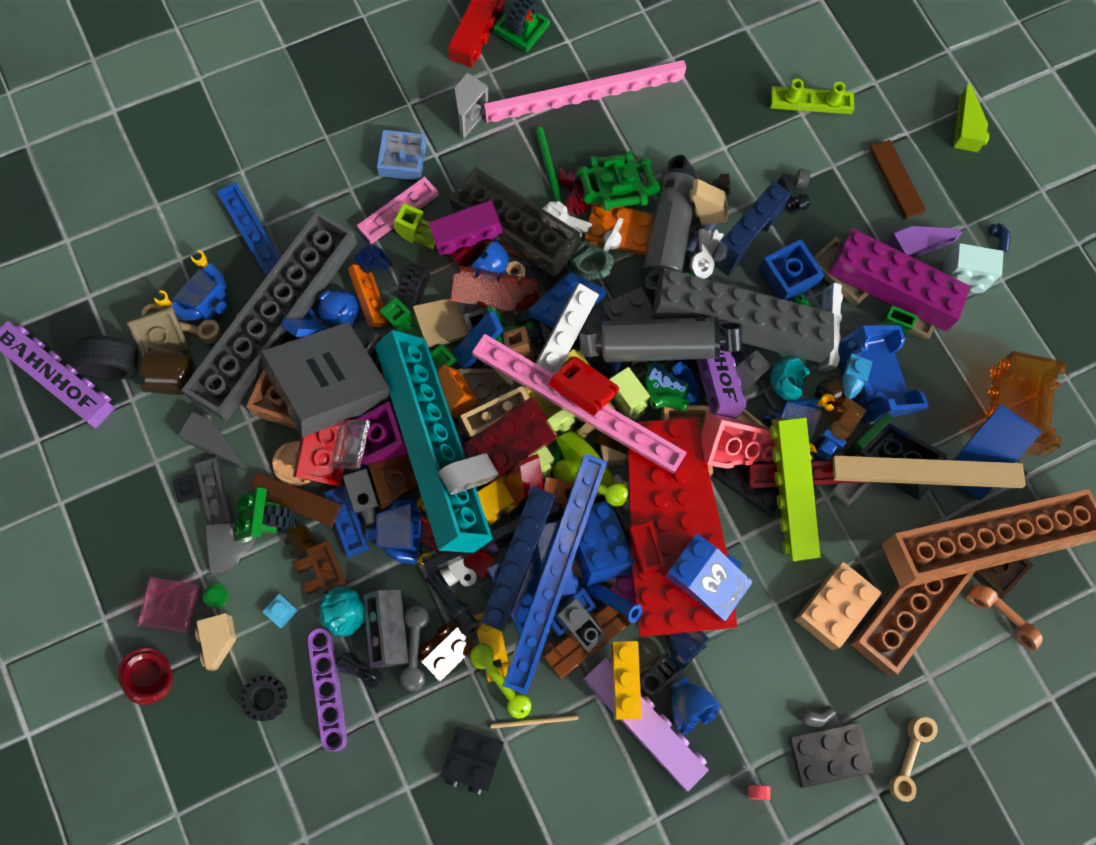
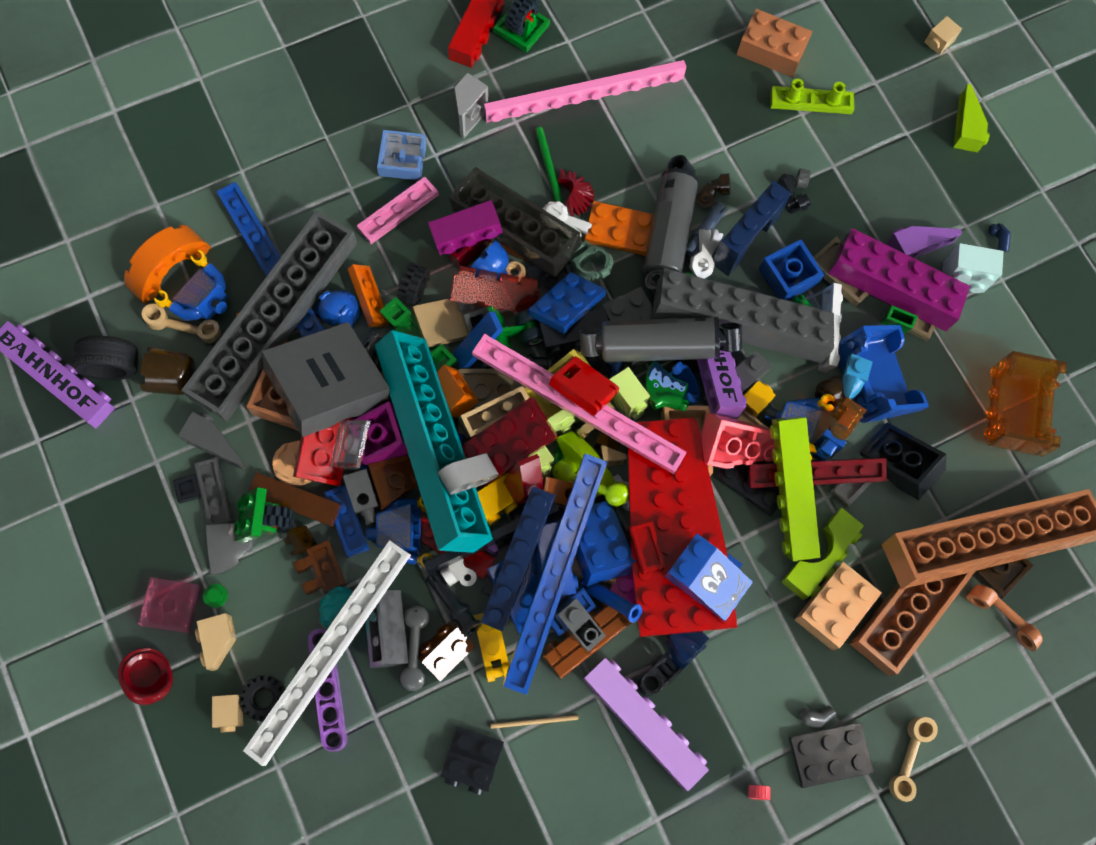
dark tan tile [127,306,190,357] -> none
medium azure plate [263,594,298,629] -> none
blue tile [281,318,327,337] -> none
black piece [337,653,384,689] -> none
clear blue bracket [354,243,393,274] -> none
lime brick [394,202,435,249] -> none
lime piece [470,643,532,719] -> none
medium nougat brick [503,326,535,361] -> none
white plate [535,283,599,374] -> none
green brick [576,151,661,211] -> none
white piece [603,217,624,252] -> none
yellow brick [611,641,642,720] -> none
blue piece [671,678,721,735] -> none
tan slope [690,179,729,225] -> none
teal hair [770,355,810,401] -> none
tan tile [833,456,1026,488] -> none
dark green tile [844,413,893,456] -> none
reddish brown tile [869,139,926,219] -> none
blue tile [953,404,1041,501] -> none
none -> orange brick [124,225,211,305]
none -> tan brick [212,695,243,733]
none -> white plate [243,540,411,766]
none -> nougat brick [737,9,813,78]
none -> yellow brick [744,381,776,418]
none -> lime arch [781,508,864,600]
none -> tan brick [924,16,962,55]

